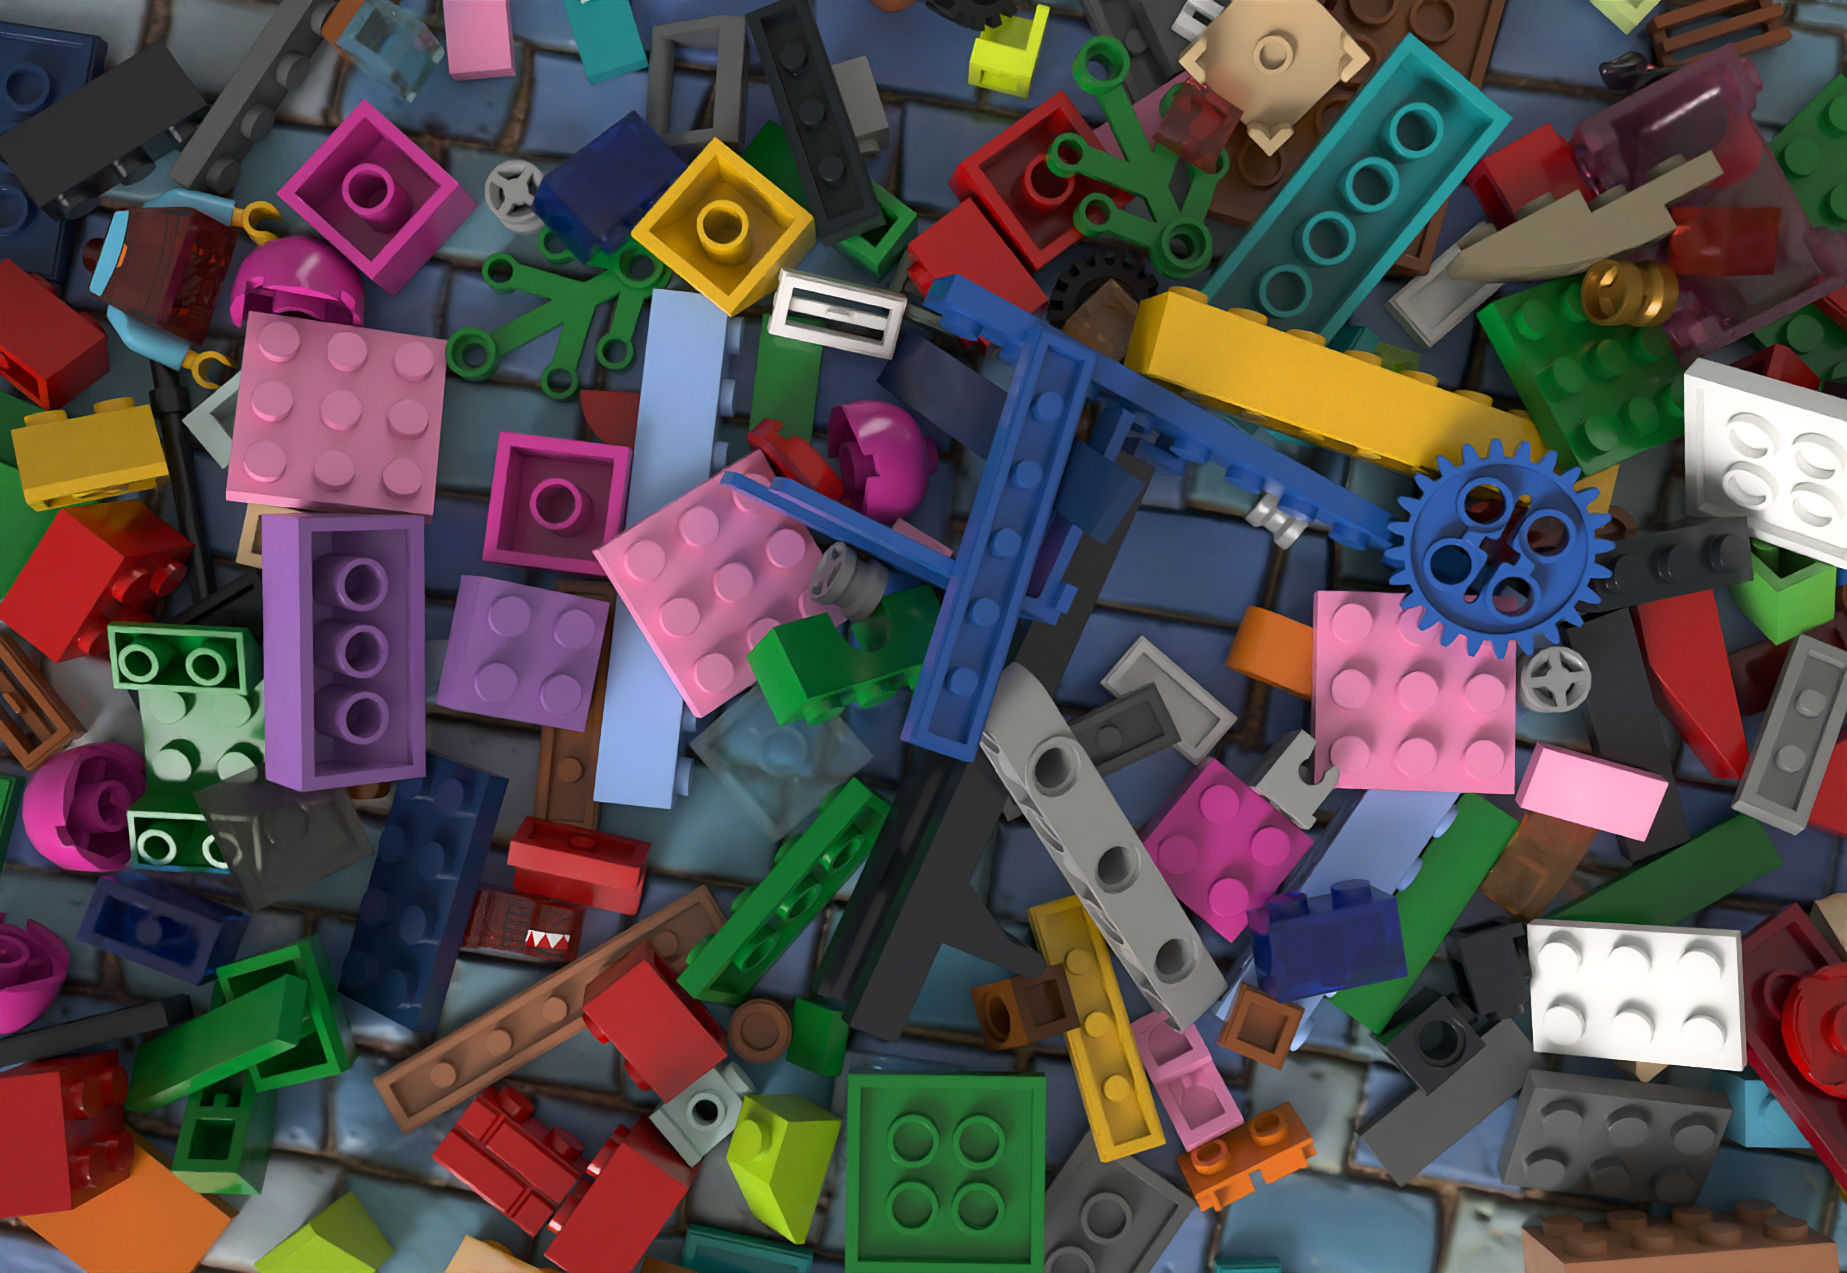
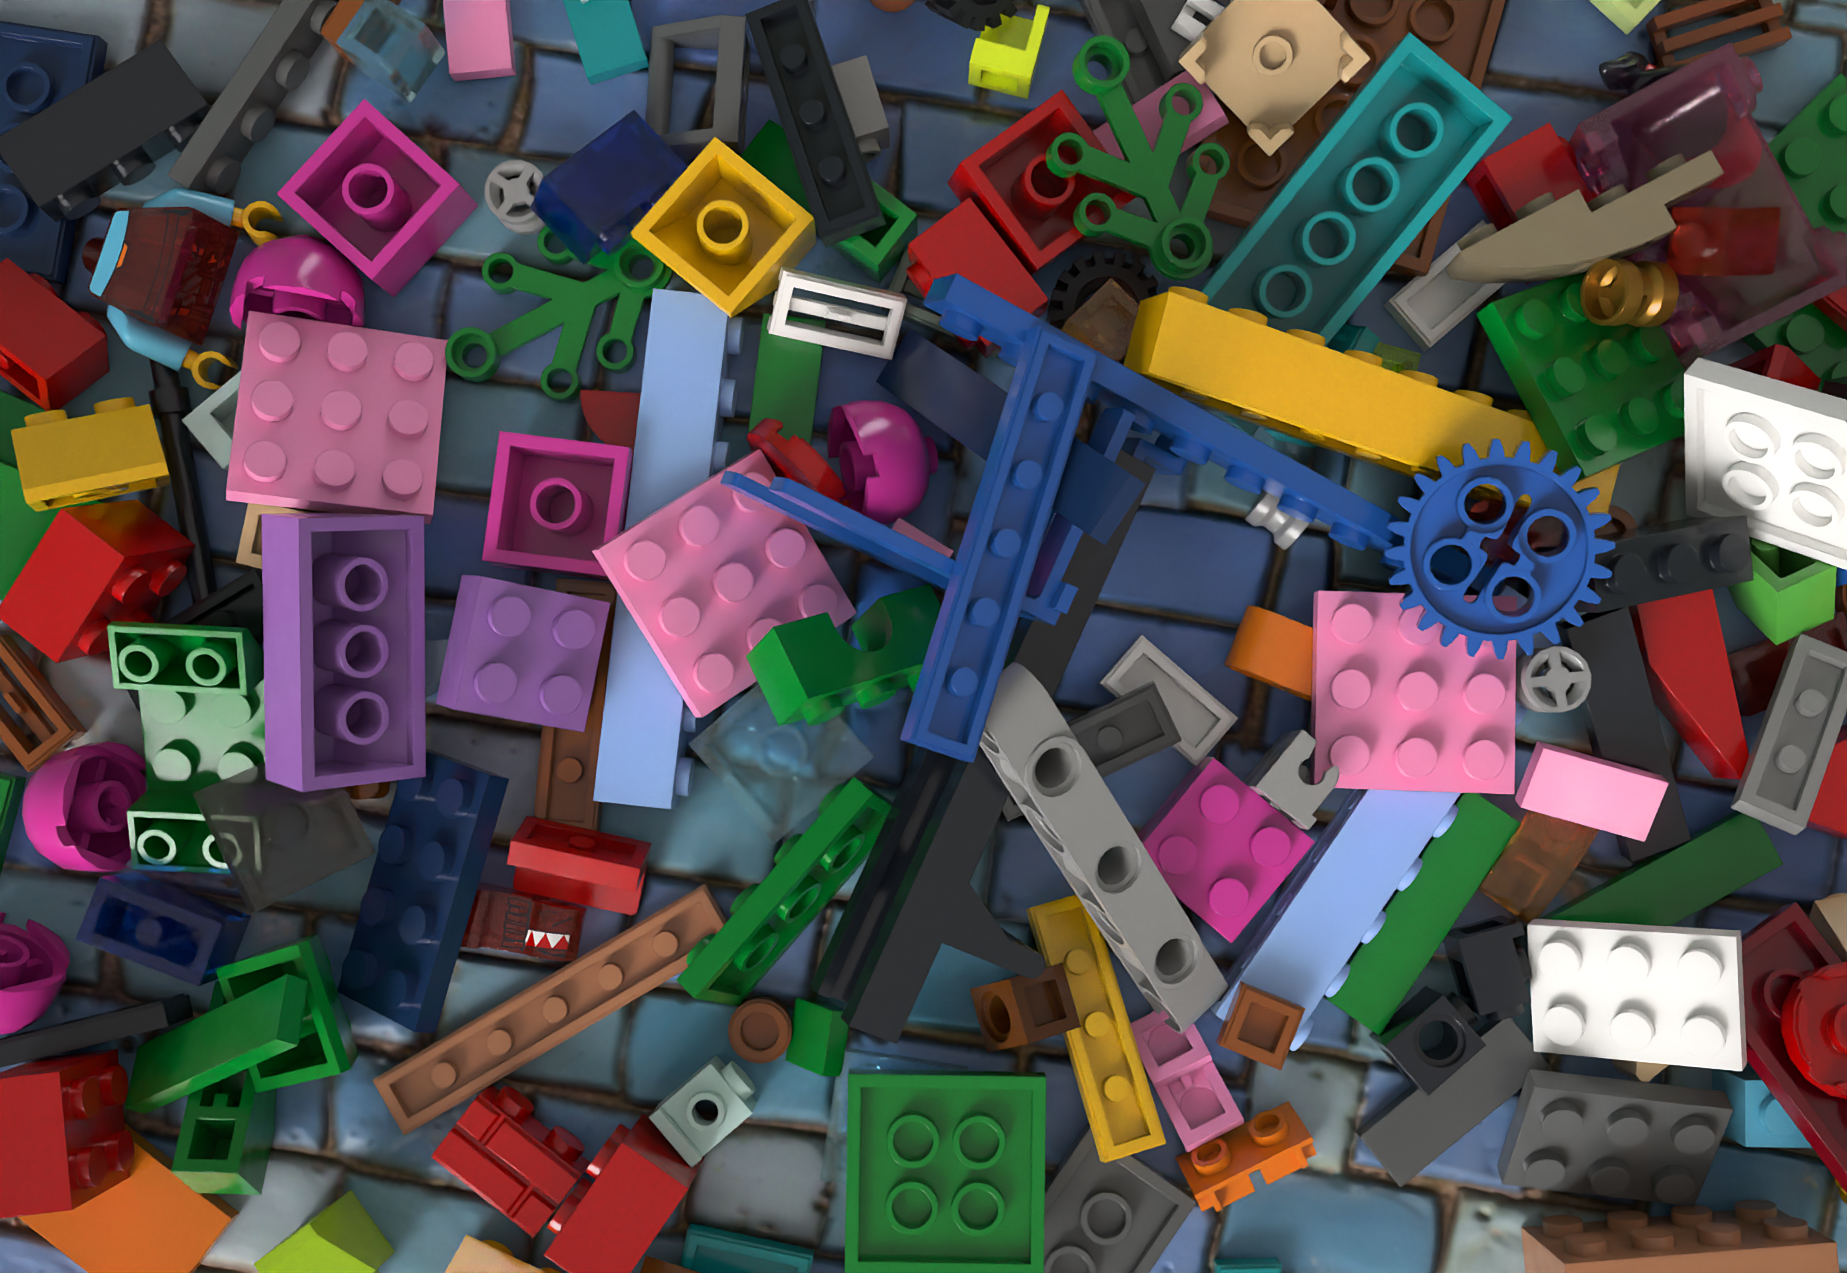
red brick [582,938,728,1104] -> none
lime slope [726,1094,842,1244] -> none
light grey wheel [809,542,889,622] -> none
clear red tile [1152,76,1244,173] -> none
clear blue brick [1246,879,1408,1003] -> none

